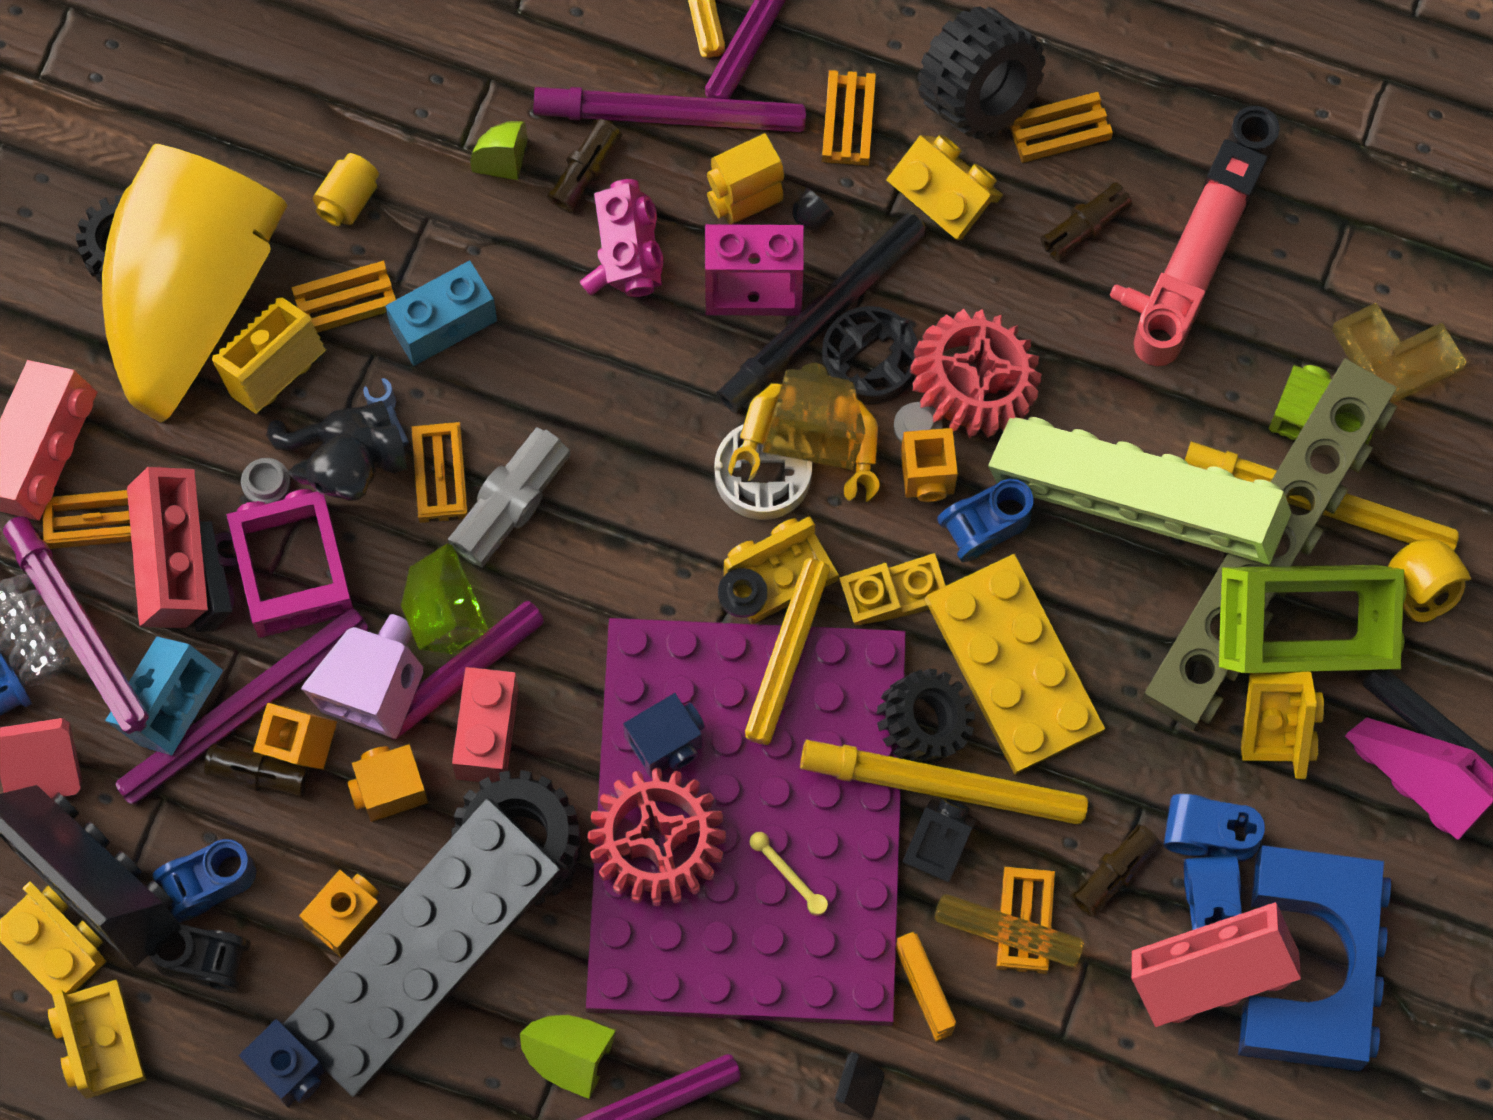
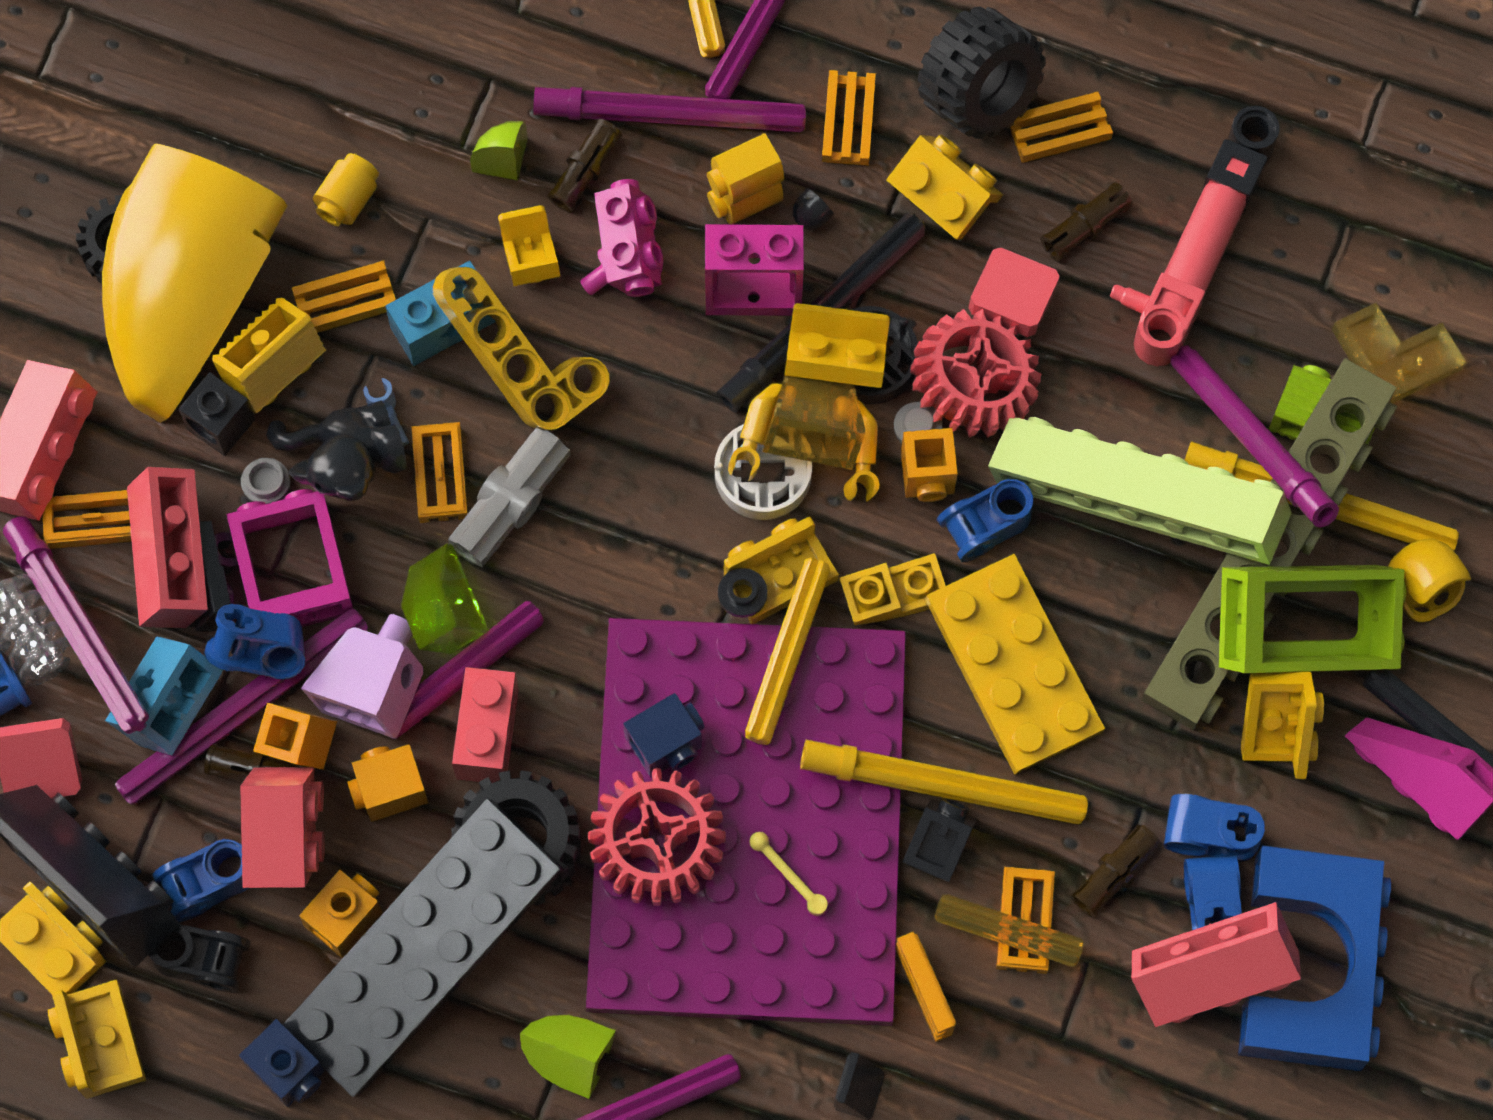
black tyre [877,668,975,764] -> none
none -> black brick [179,372,255,456]
none -> blue piece [204,604,305,679]
none -> coral brick [240,767,325,888]
none -> yellow beam [433,267,610,430]
none -> yellow bracket [498,205,560,286]
none -> yellow bracket [785,303,890,388]
none -> coral piece [968,247,1060,337]
none -> magenta axle [1171,345,1339,527]

